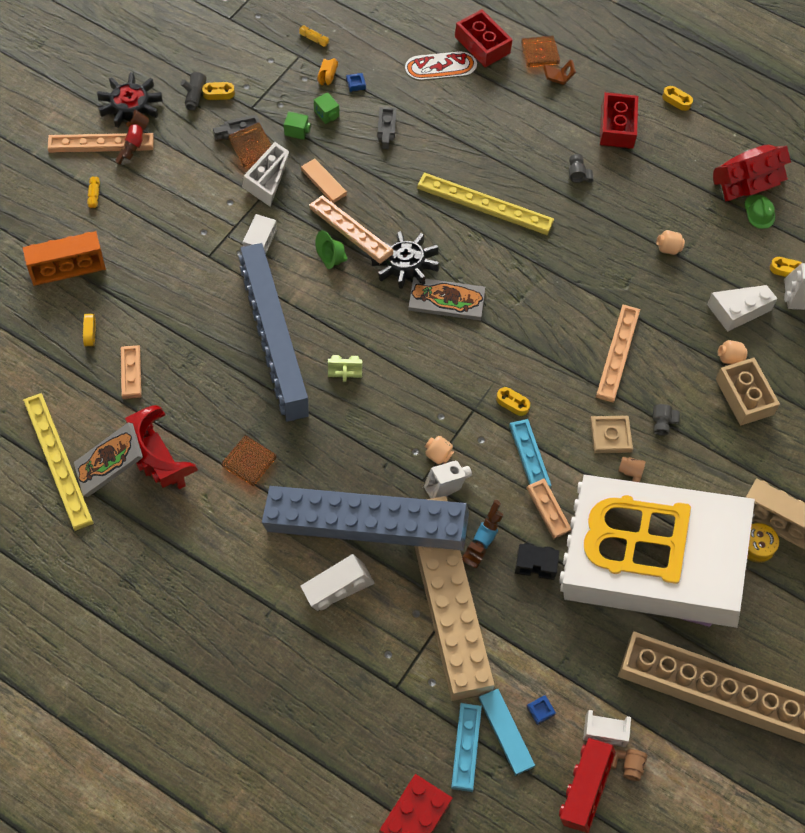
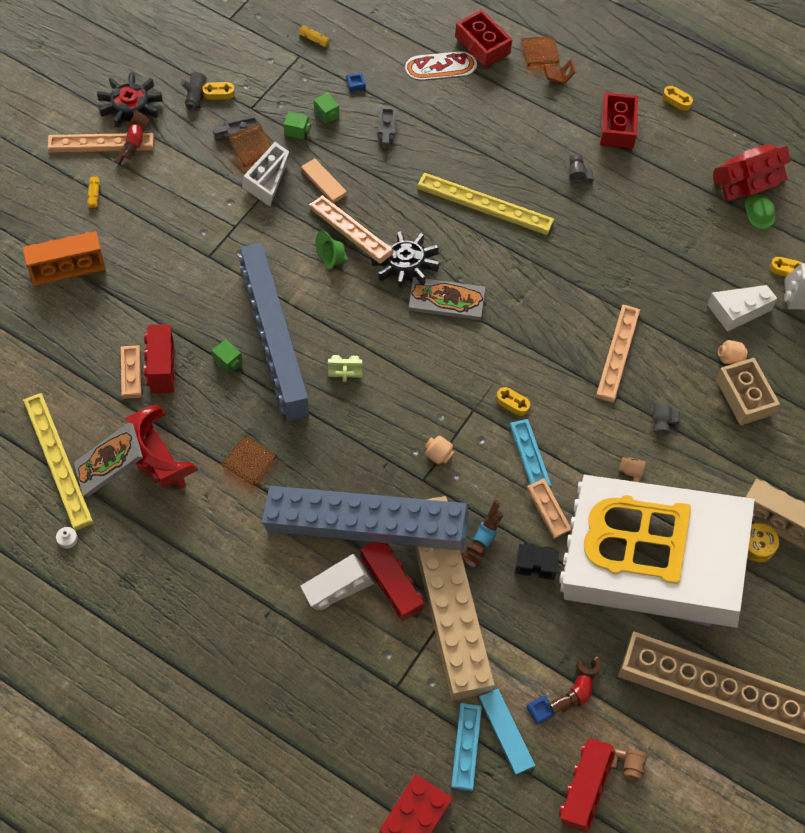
yellow beam [83,314,96,347] -> none
white panel [243,214,277,254] -> none
light orange piece [317,58,338,86] -> none
white torso [424,461,472,499] -> none
white panel [583,710,631,747] -> none
tan tile [590,416,633,453] -> none
light nougat head [656,230,685,255] -> none
none -> white tile [56,527,78,549]
none -> red brick [144,324,174,394]
none -> bright green brick [212,339,242,374]
none -> red brick [360,542,425,622]
none -> reddish brown piece [548,656,601,713]

